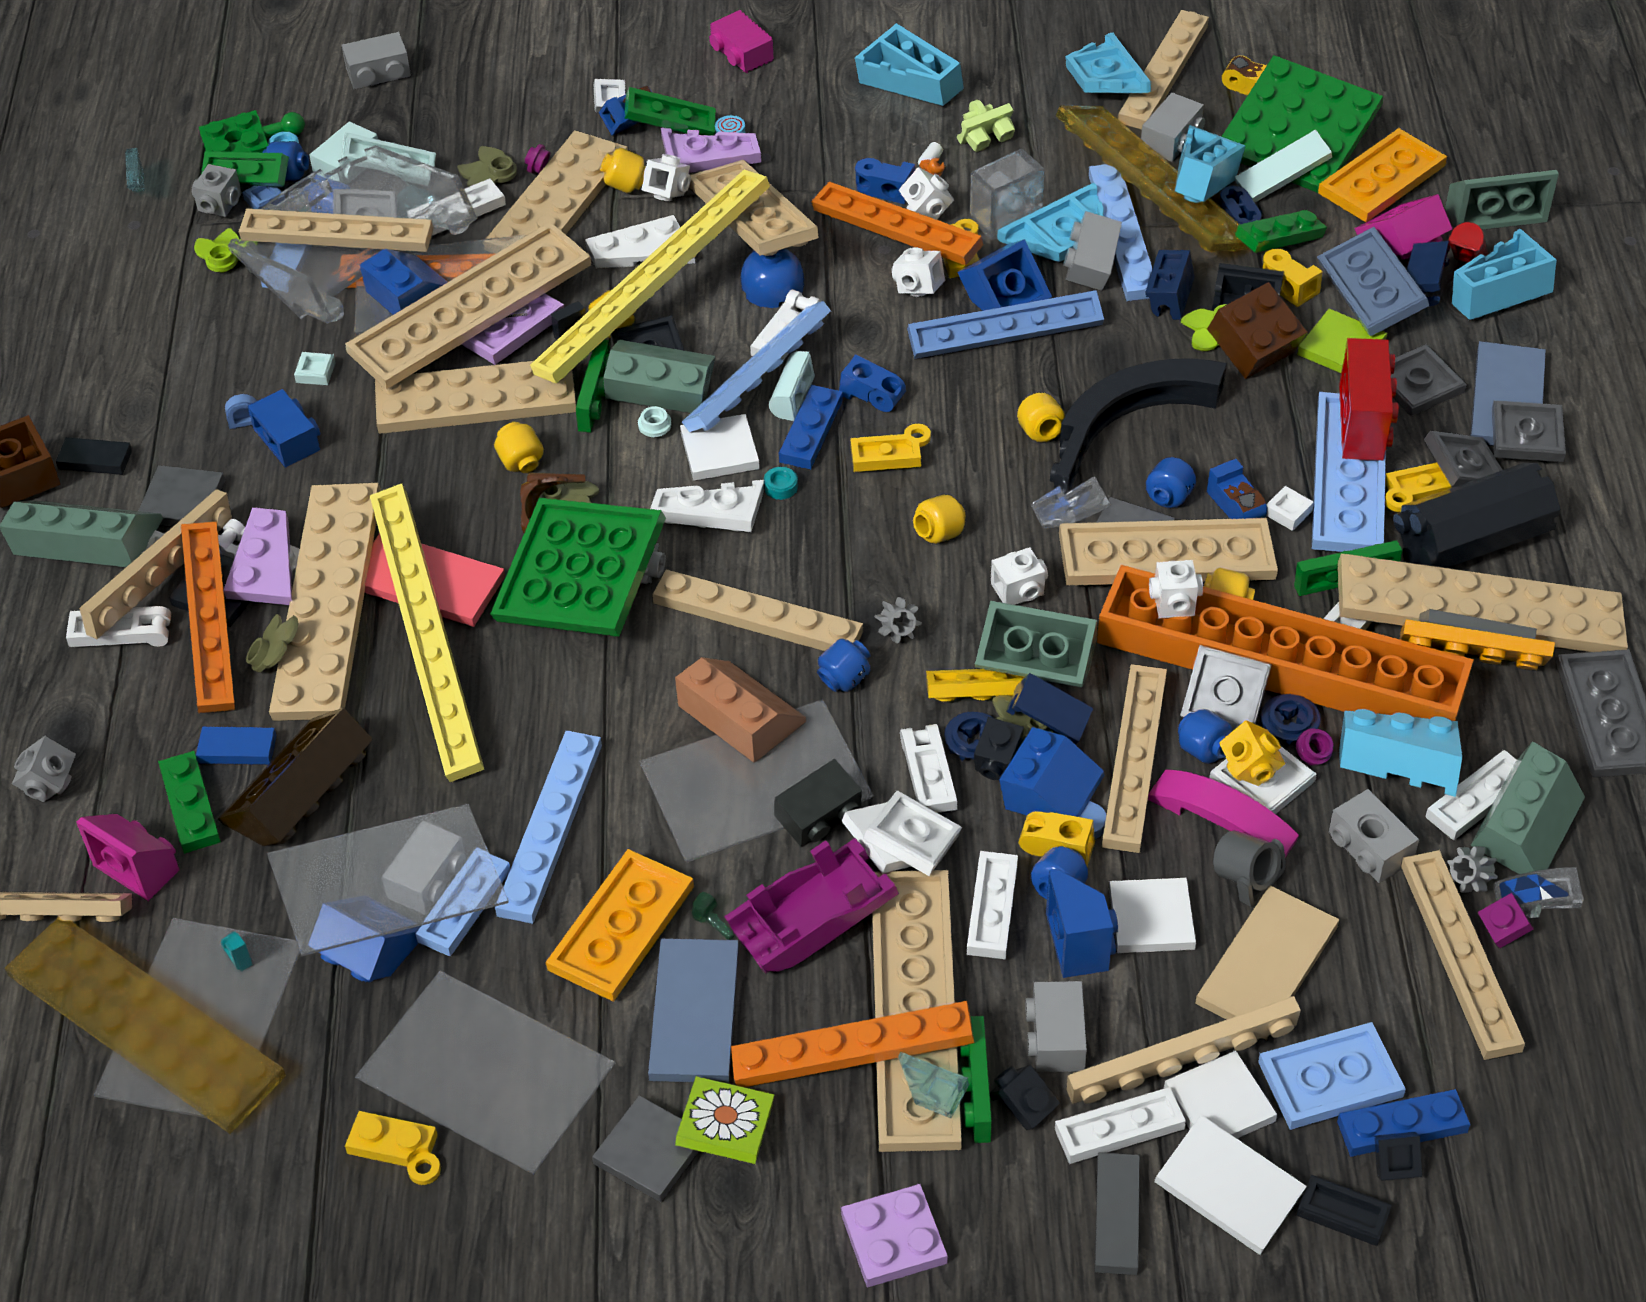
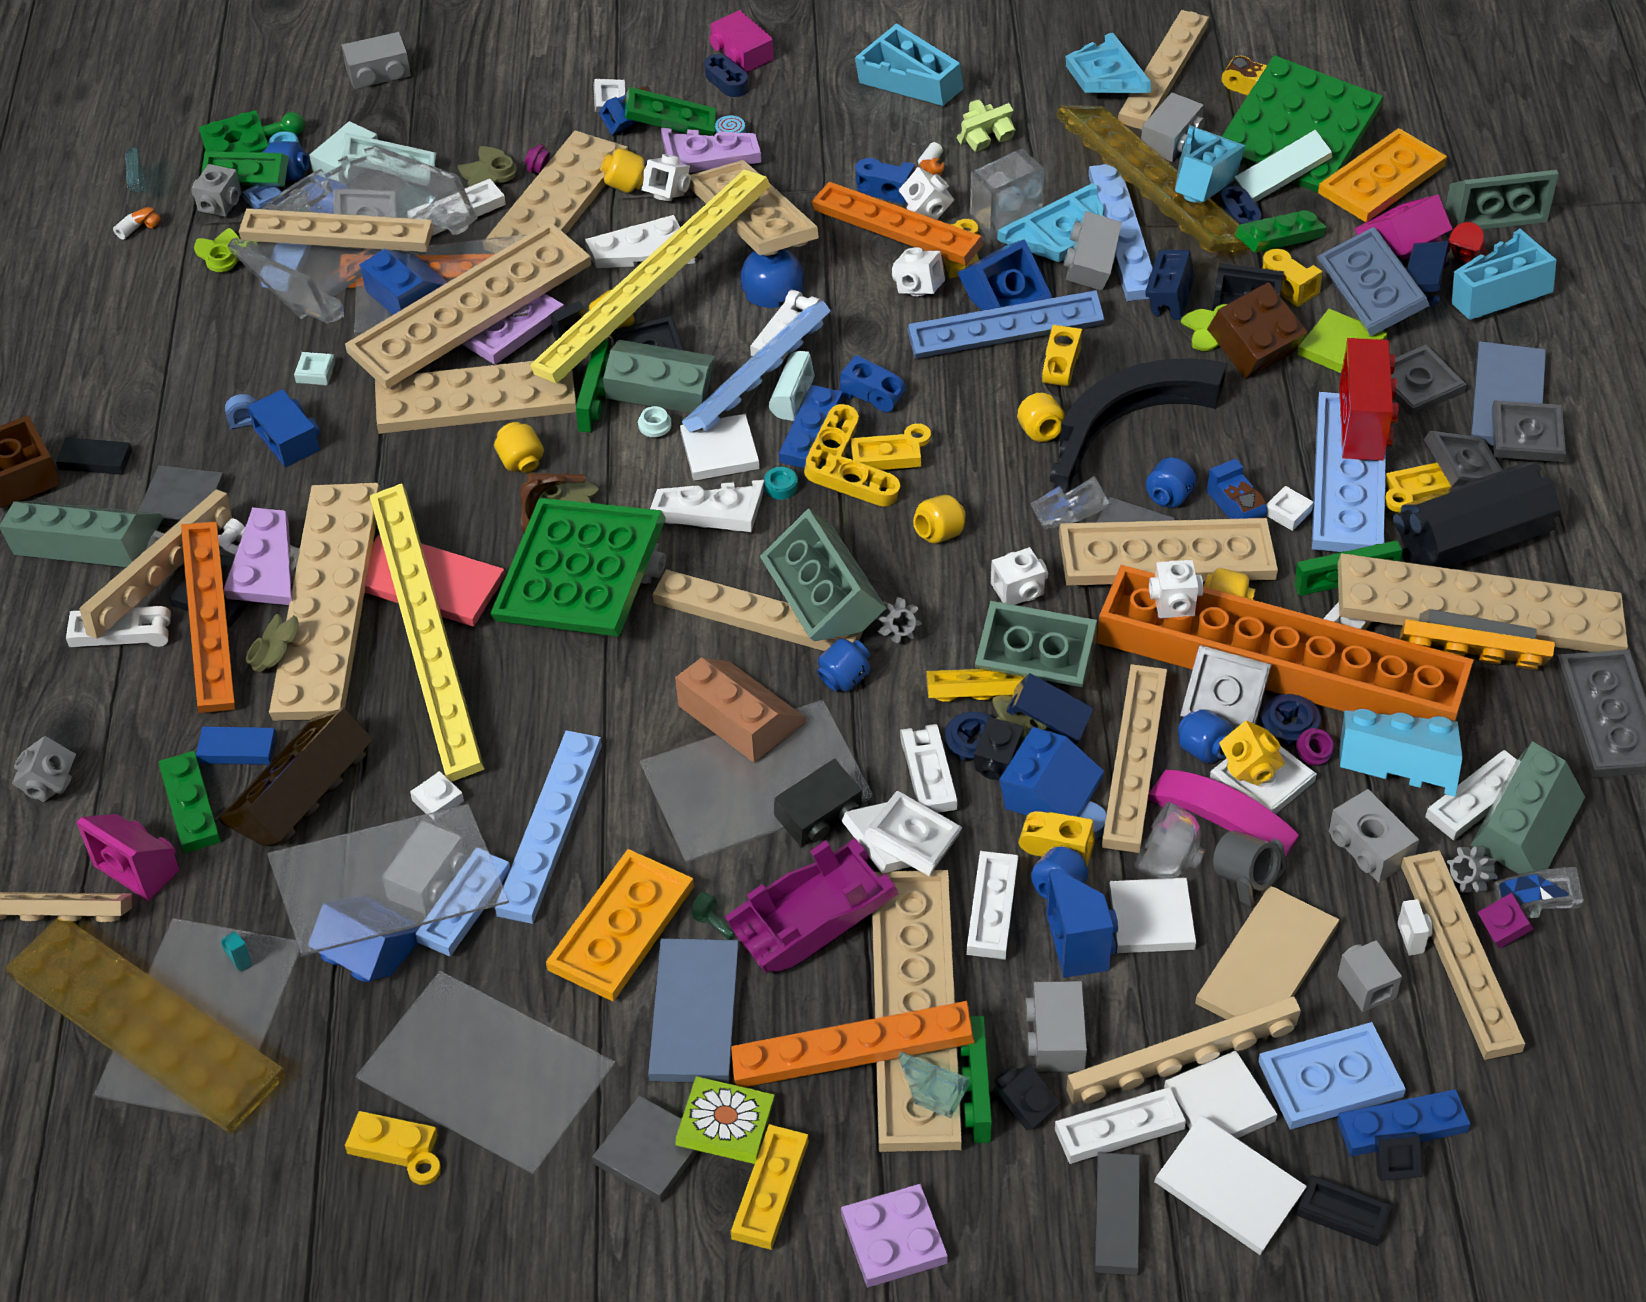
none -> arm [113,207,161,240]
none -> white plate [410,771,464,822]
none -> dark blue beam [704,54,748,97]
none -> yellow plate [731,1124,809,1250]
none -> sand green slope [760,508,886,641]
none -> yellow beam [804,404,900,507]
none -> yellow leg [1042,325,1082,387]
none -> clear cylinder [1134,801,1205,879]
none -> light grey brick [1338,940,1402,1012]
none -> white plate [1397,899,1432,955]

